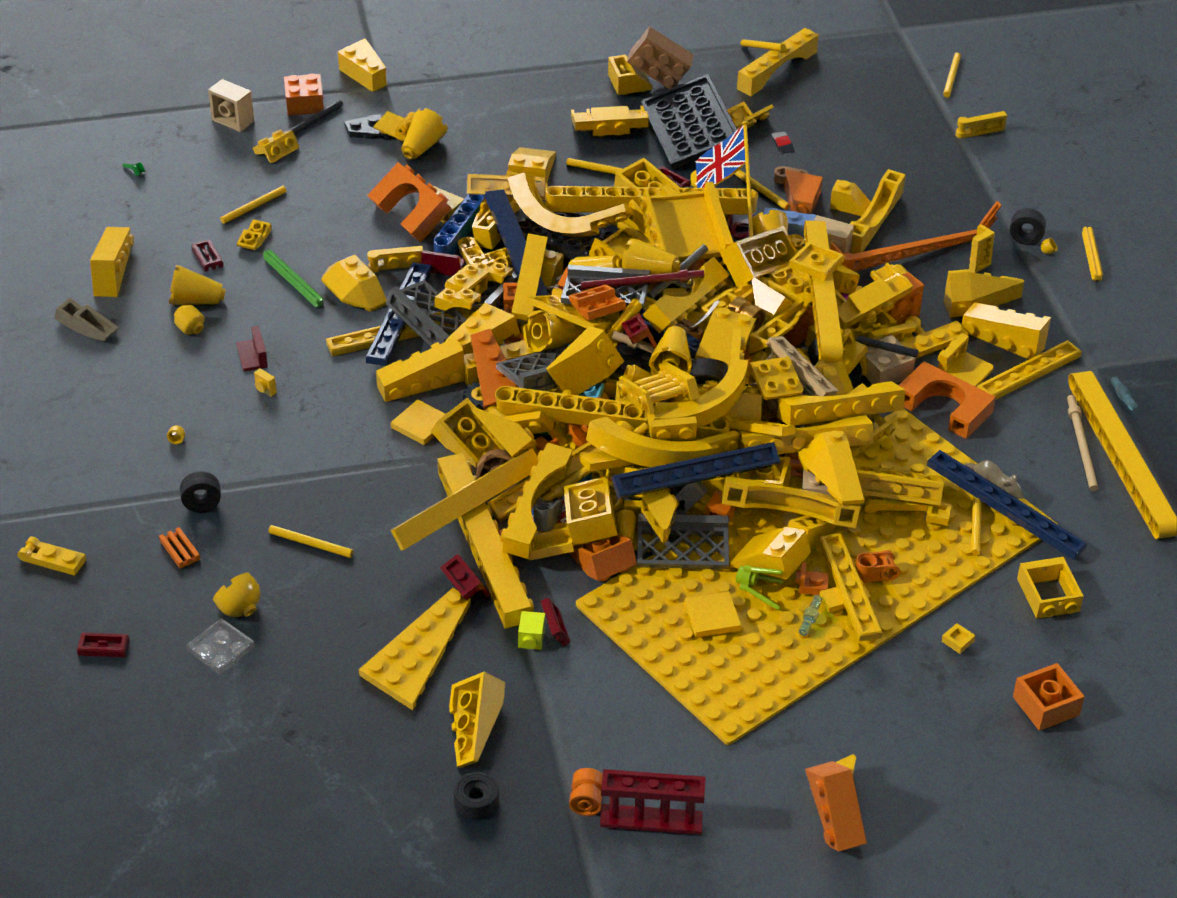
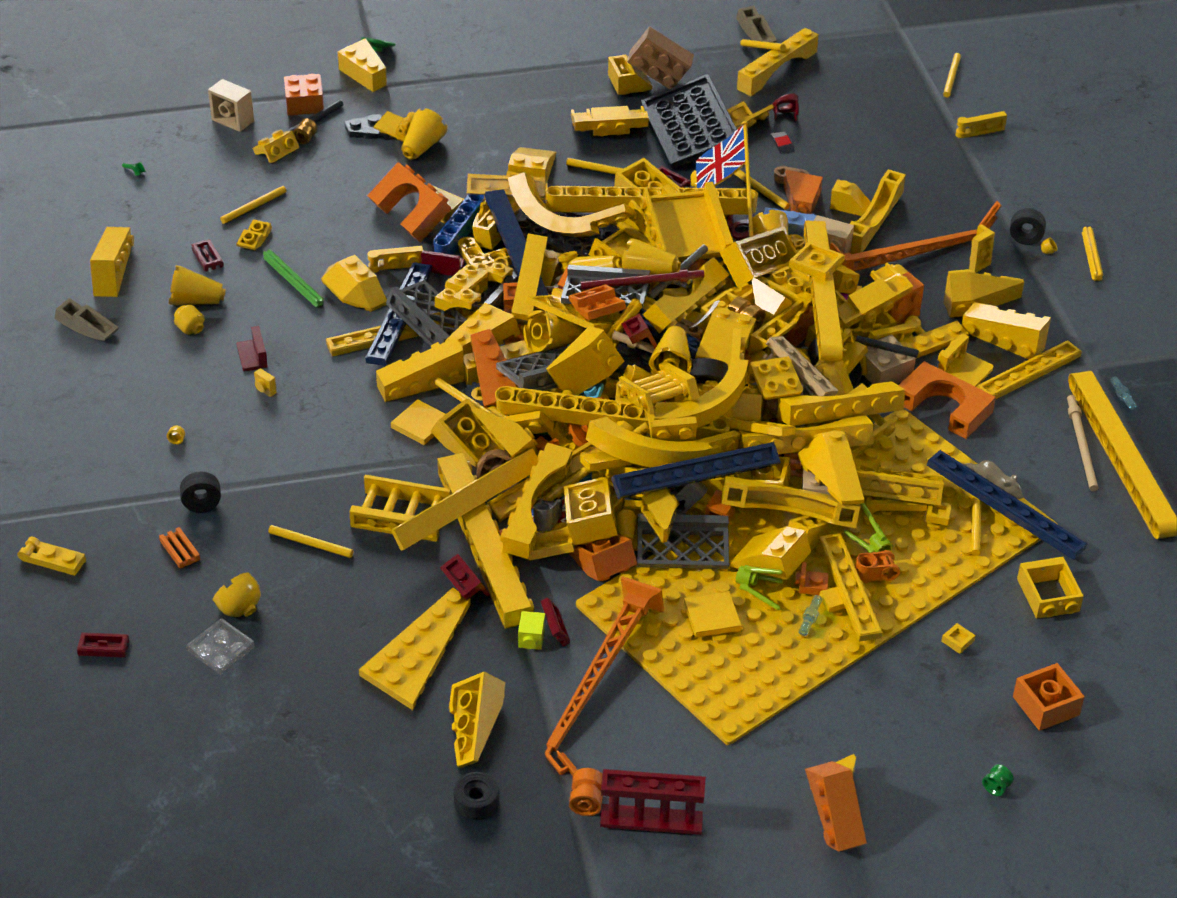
none -> pearl gold wheel [293,118,318,144]
none -> yellow fence [349,475,451,542]
none -> green dish [361,37,396,52]
none -> yellow bar [435,378,496,415]
none -> orange piece [545,576,664,776]
none -> yellow wheel [558,251,578,273]
none -> dark tan slope [736,6,777,43]
none -> dark red piece [772,93,799,121]
none -> lime plant [844,503,893,553]
none -> green wheel [982,764,1014,796]

